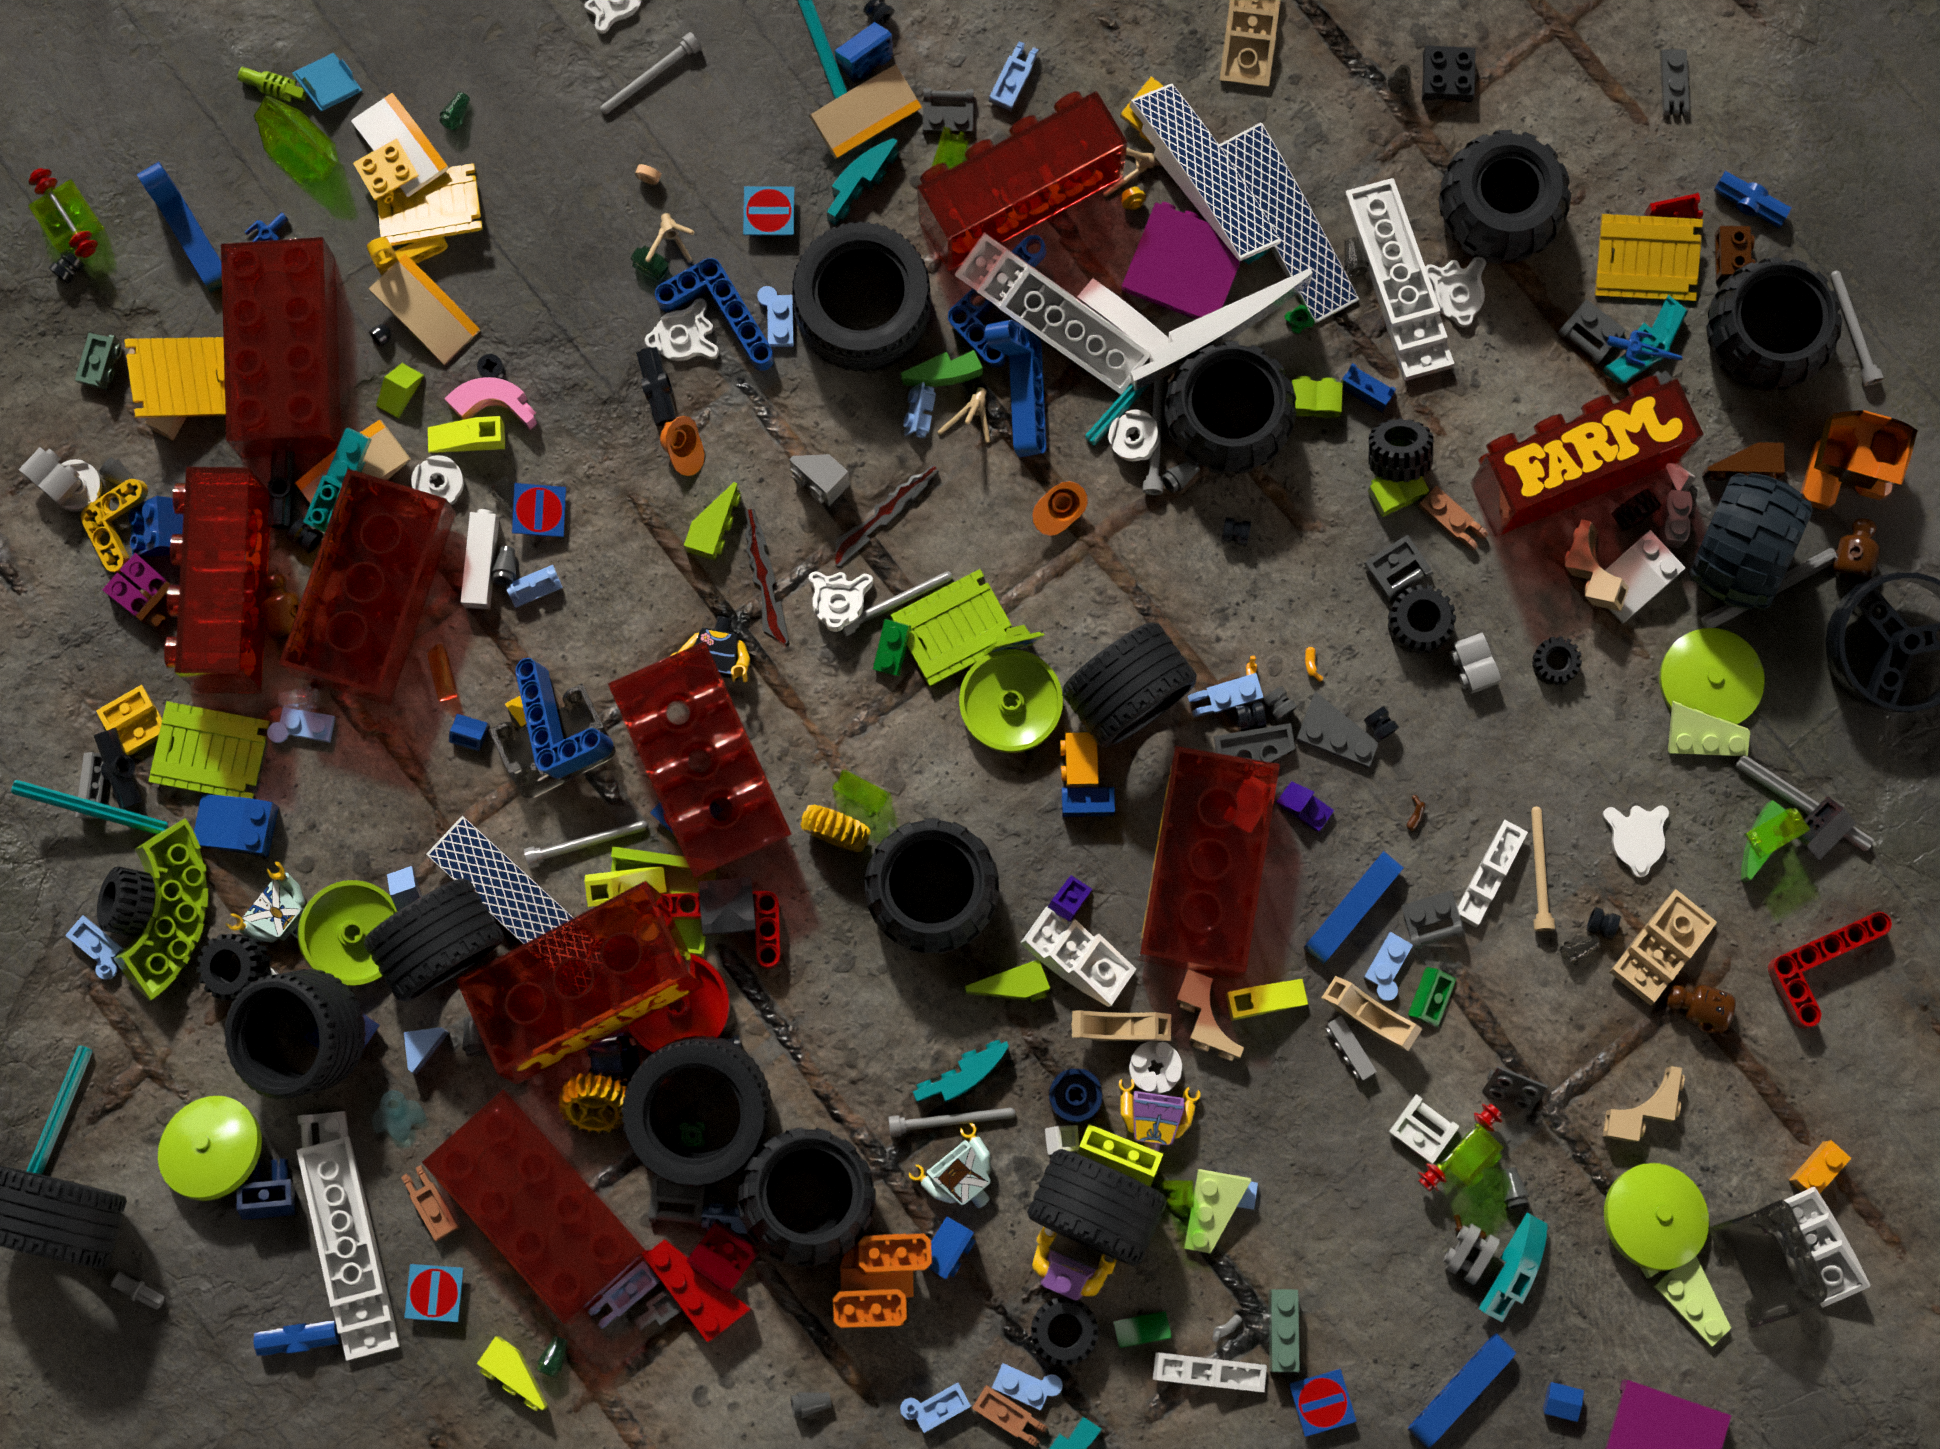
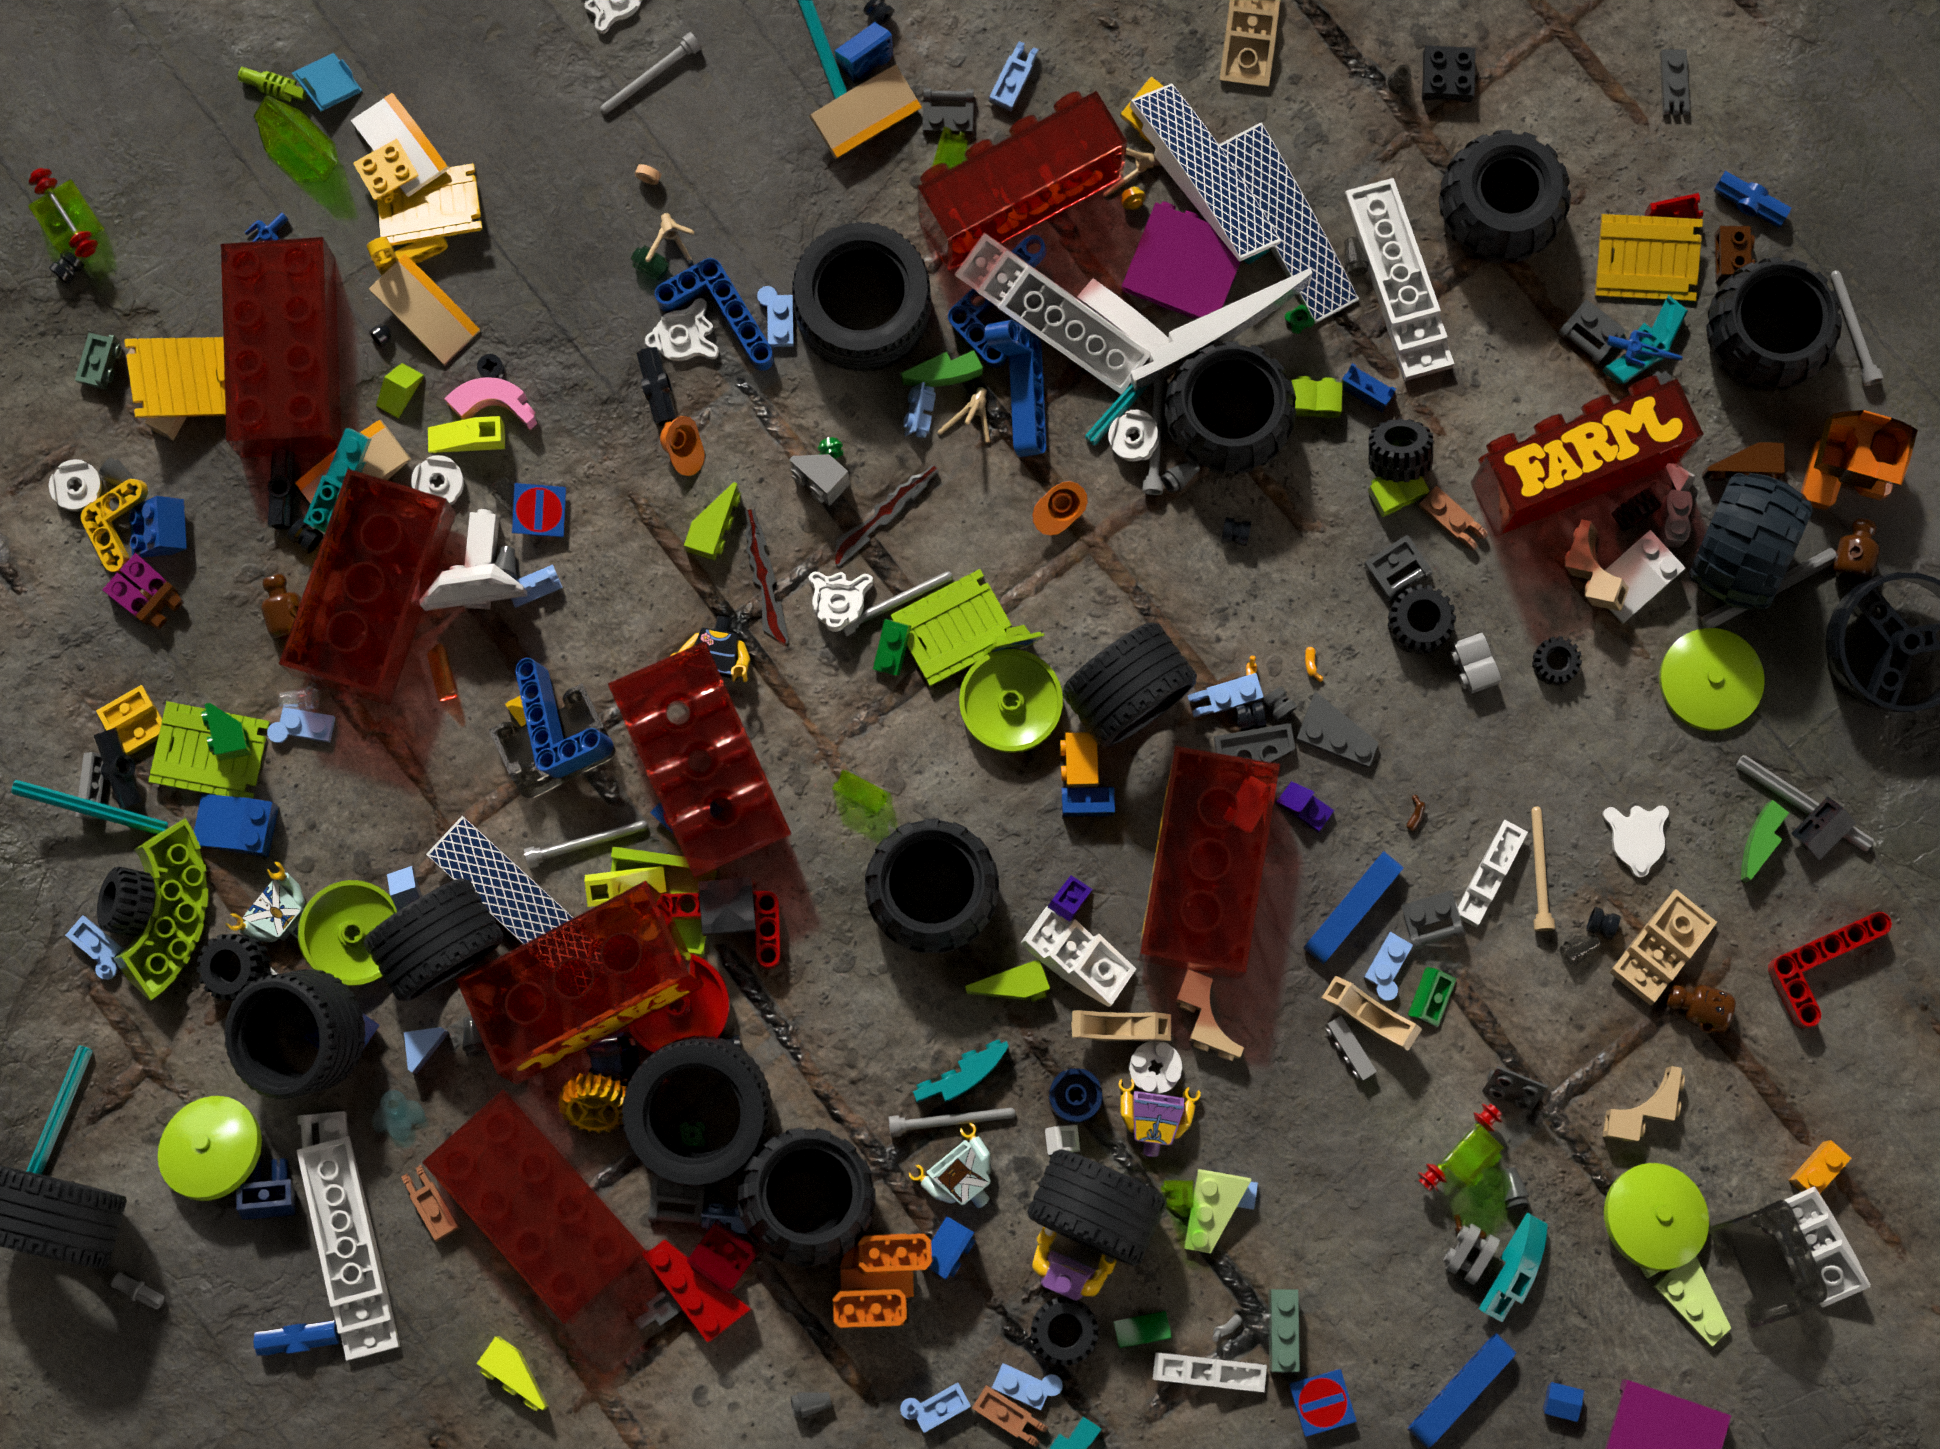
light grey brick [19,447,82,506] -> none
blue beam [137,162,231,293] -> none
clear red brick [164,467,270,694] -> none
piece [405,1264,464,1322] -> none
clear green cone [439,92,470,130] -> none
blue piece [449,714,490,751] -> none
clear green cone [536,1335,568,1378] -> none
light blue hinge [587,1261,661,1329] -> none
piece [743,186,795,236] -> none
yellow gear [800,805,870,852] -> none
teal slope [827,138,899,225] -> none
neon yellow brick [1077,1124,1163,1187] -> none
neon yellow slope [1225,979,1308,1021] -> none
black wheel [1363,706,1399,742] -> none
white plate [1388,1094,1459,1164] -> none
white tile [1425,257,1486,328] -> none
yellowish green wing [1668,700,1750,756] -> none
clear neon green hinge [1744,808,1811,859] -> none
none -> green slope [201,703,252,761]
none -> white wedge [419,562,527,611]
none -> green plate [818,437,844,459]

